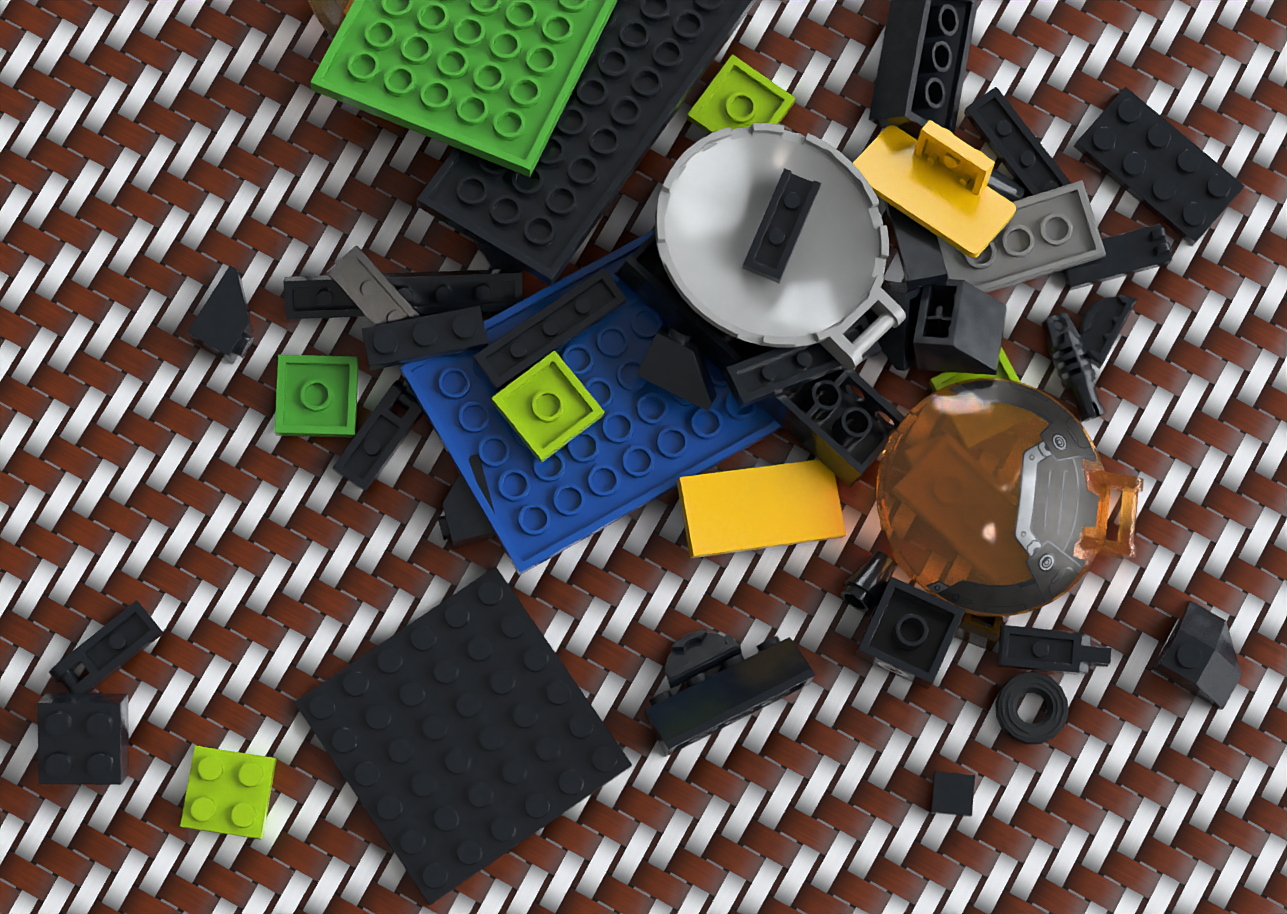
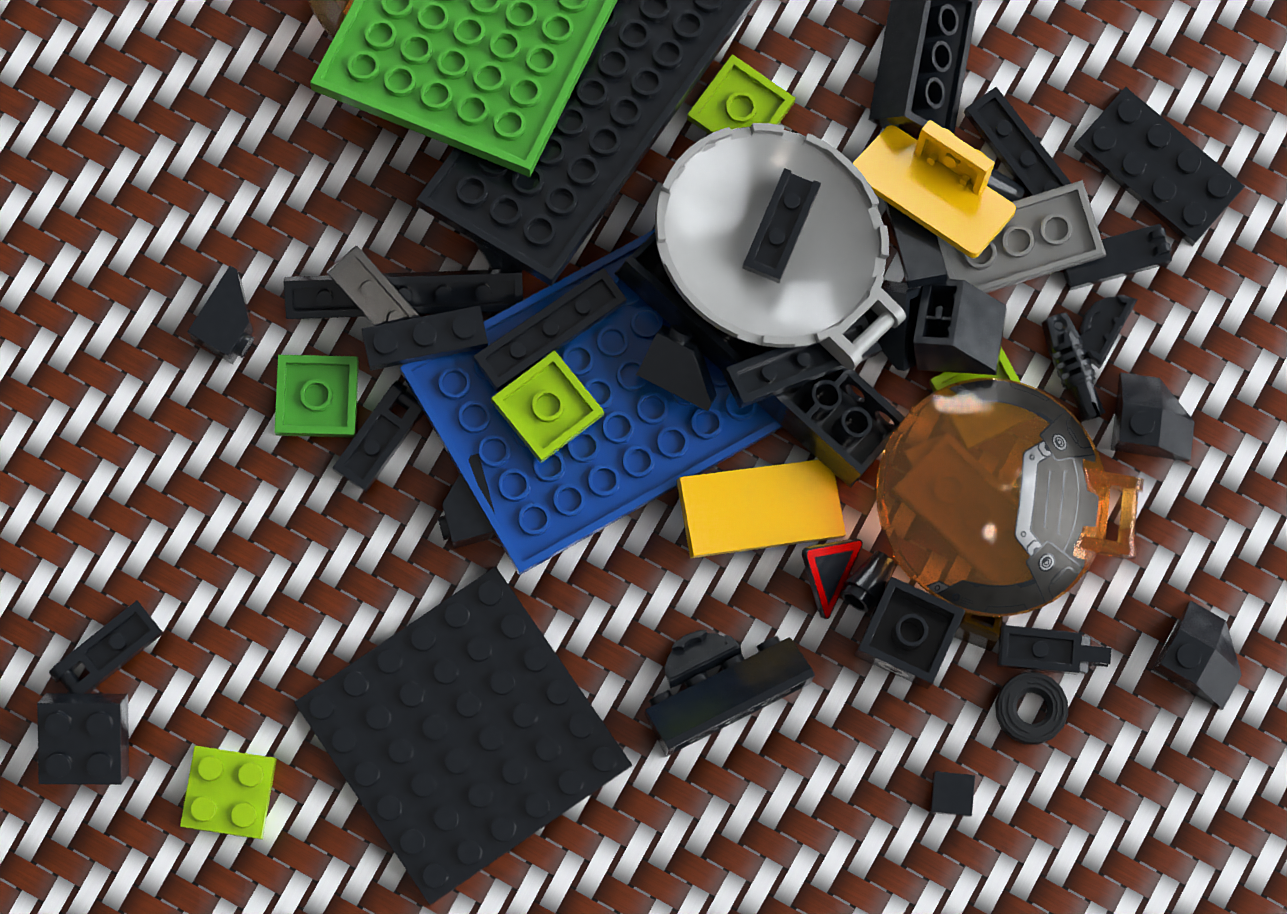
none -> piece [802,538,863,619]
none -> black slope [1111,372,1195,462]

